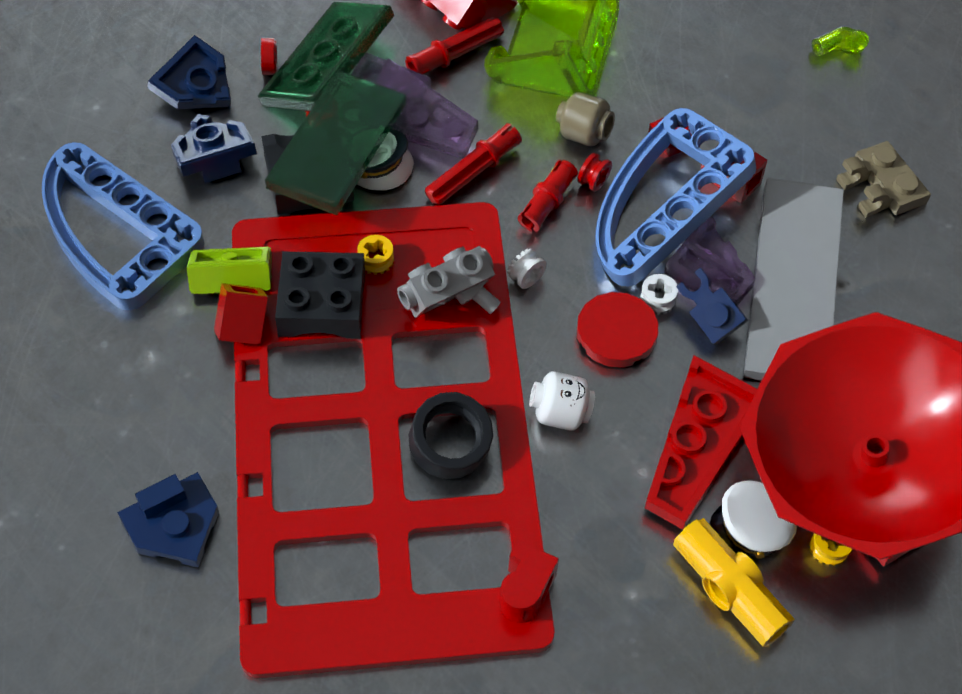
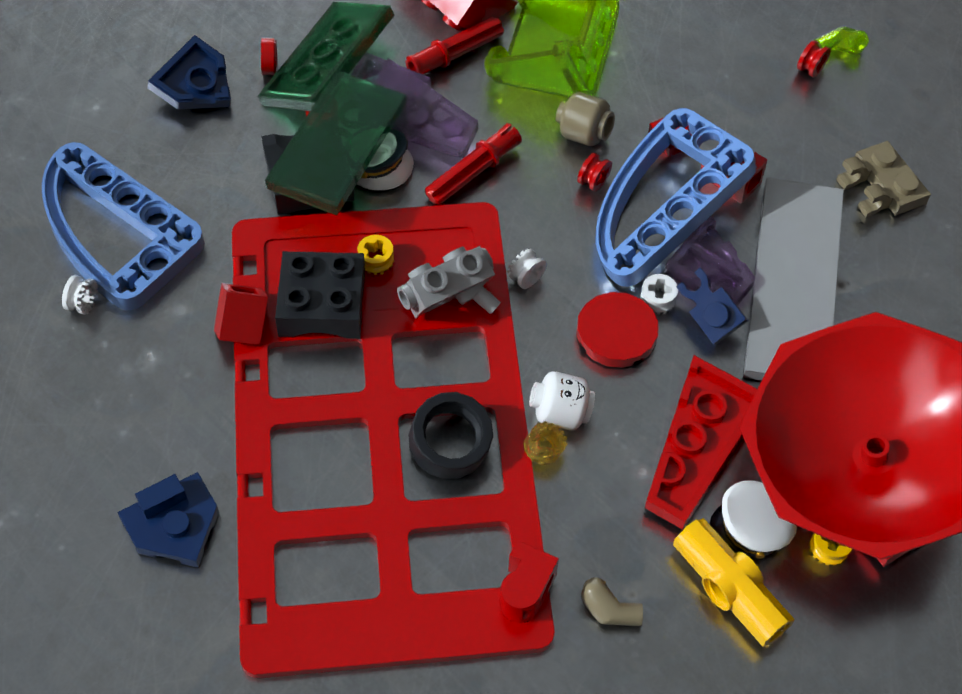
dark blue plate [171,114,257,183] -> none
lime slope [187,247,272,294] -> none
red pin [518,160,578,232] -> none
none -> white bush [62,275,98,315]
none -> clear yellow bush [523,421,567,465]
none -> dark tan arm [581,577,643,626]
none -> red bush [797,40,831,78]

